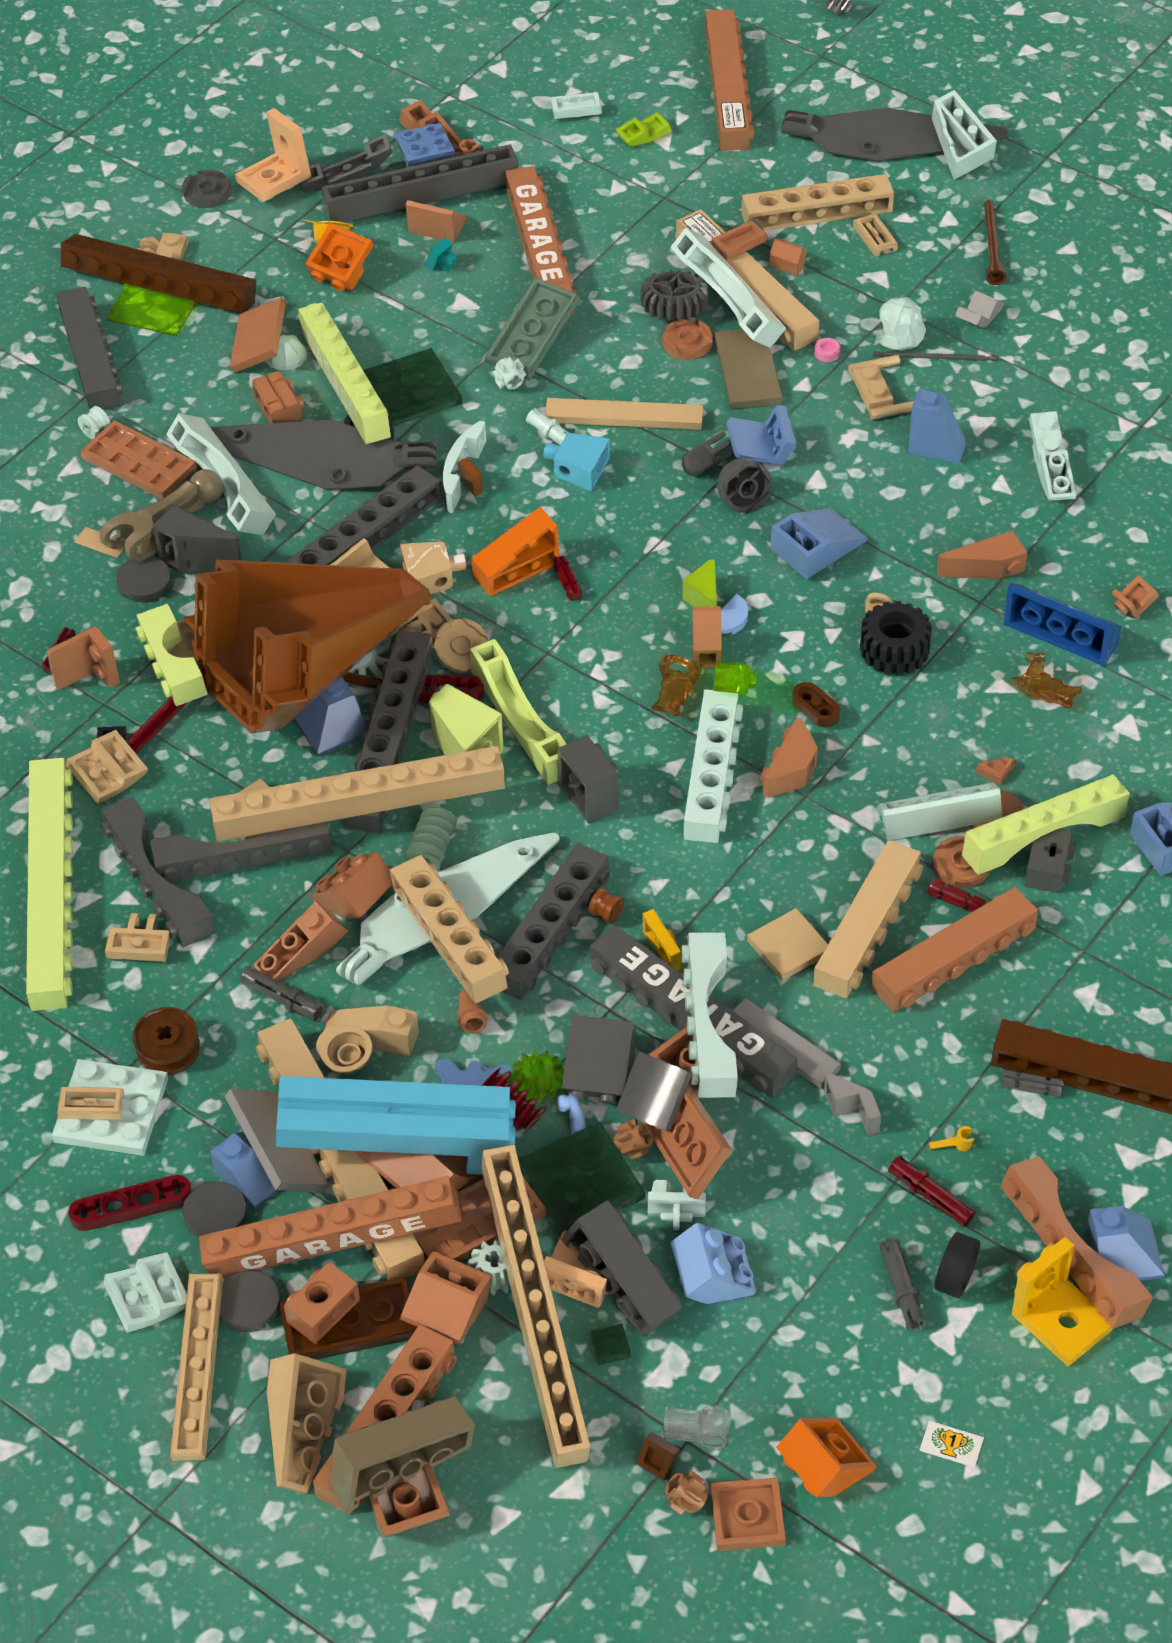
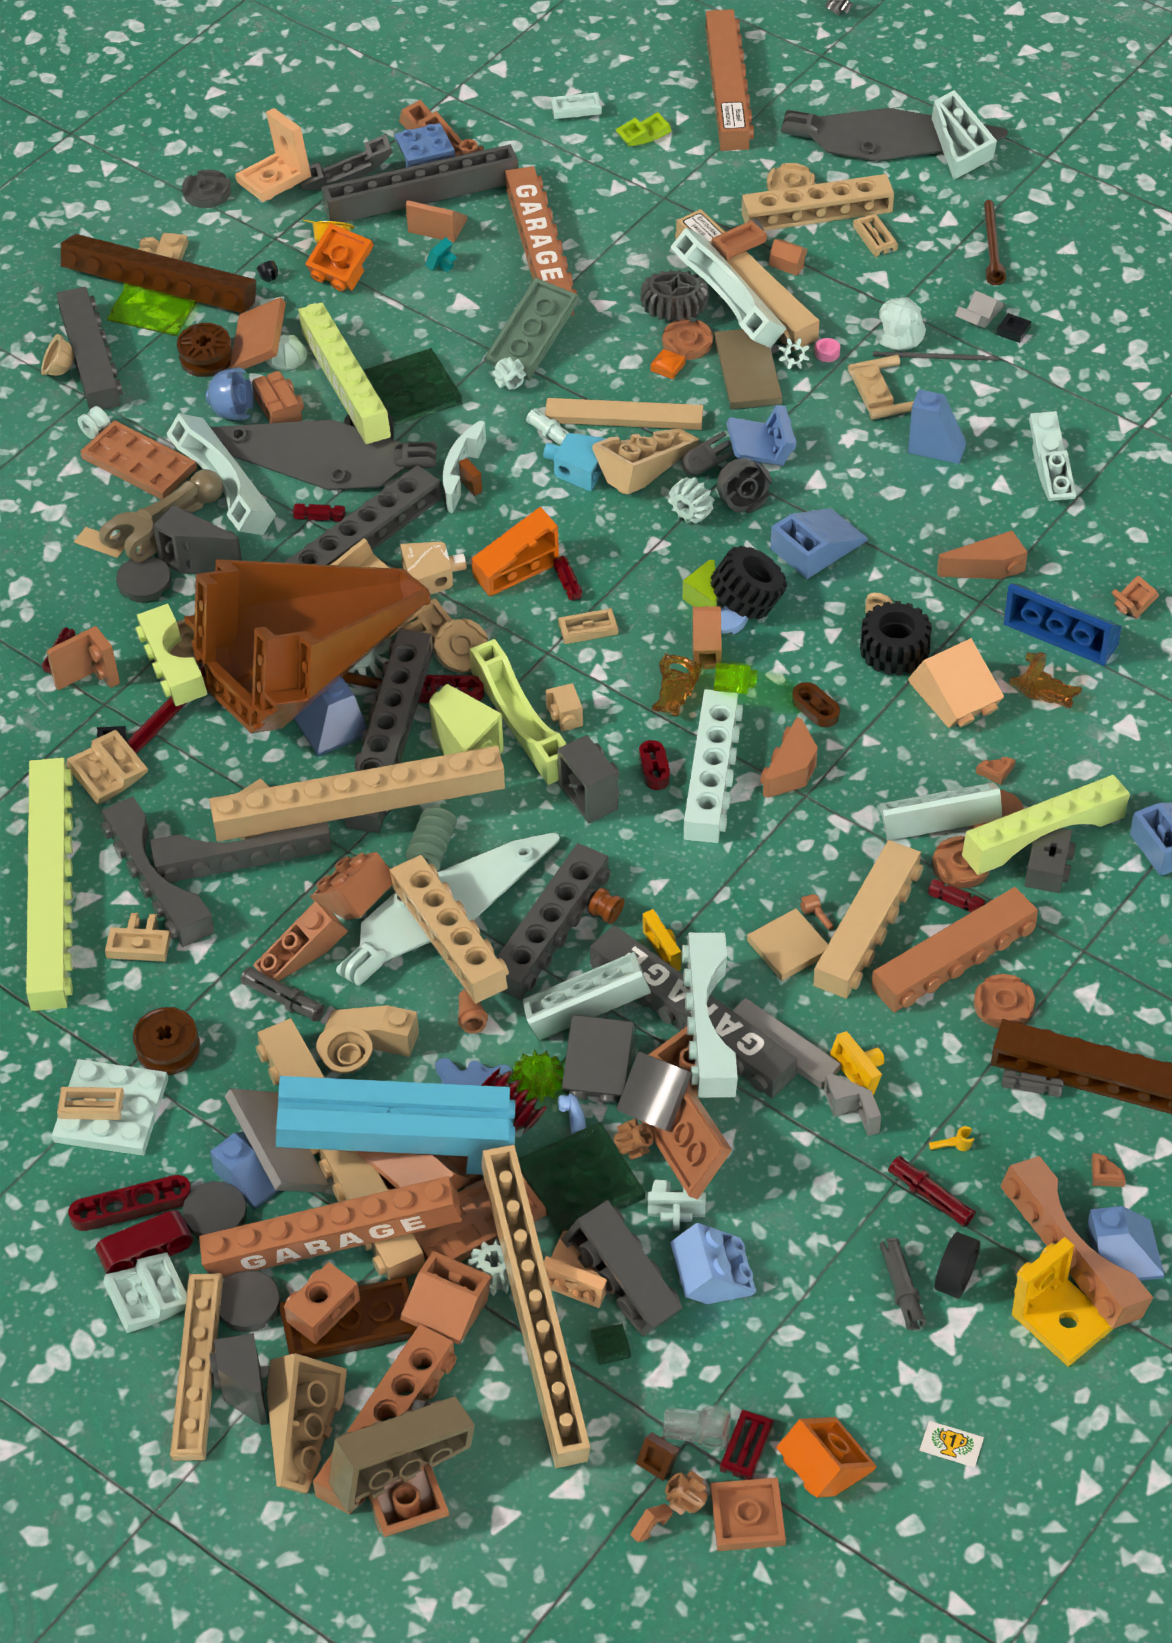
none -> tan piece [41,334,74,376]
none -> dark red beam [95,1210,194,1274]
none -> reddish brown wheel [177,323,233,377]
none -> medium blue cylinder [206,367,253,421]
none -> dark grey slope [209,1333,267,1425]
none -> black hinge [256,260,278,282]
none -> dark red axle [293,503,346,522]
none -> light aqua slope [523,952,651,1040]
none -> tan brick [546,683,583,731]
none -> tan tile [558,608,618,644]
none -> tan wedge [592,428,700,495]
none -> nougat tile [630,1503,673,1543]
none -> dark red beam [639,740,670,790]
none -> orange tile [650,349,686,379]
none -> light aqua gear [668,477,715,524]
none -> black tyre [711,546,787,619]
none -> dark red tile [720,1409,774,1480]
none -> tan tile [767,163,815,191]
none -> light aqua gear [779,338,810,369]
none -> nougat hand [800,894,834,931]
none -> yellow tile [829,1031,884,1095]
none -> light nougat slope [908,638,1004,728]
none -> nougat tile [973,974,1035,1028]
none -> black tile [997,313,1031,343]
none -> nougat tile [1091,1153,1126,1187]

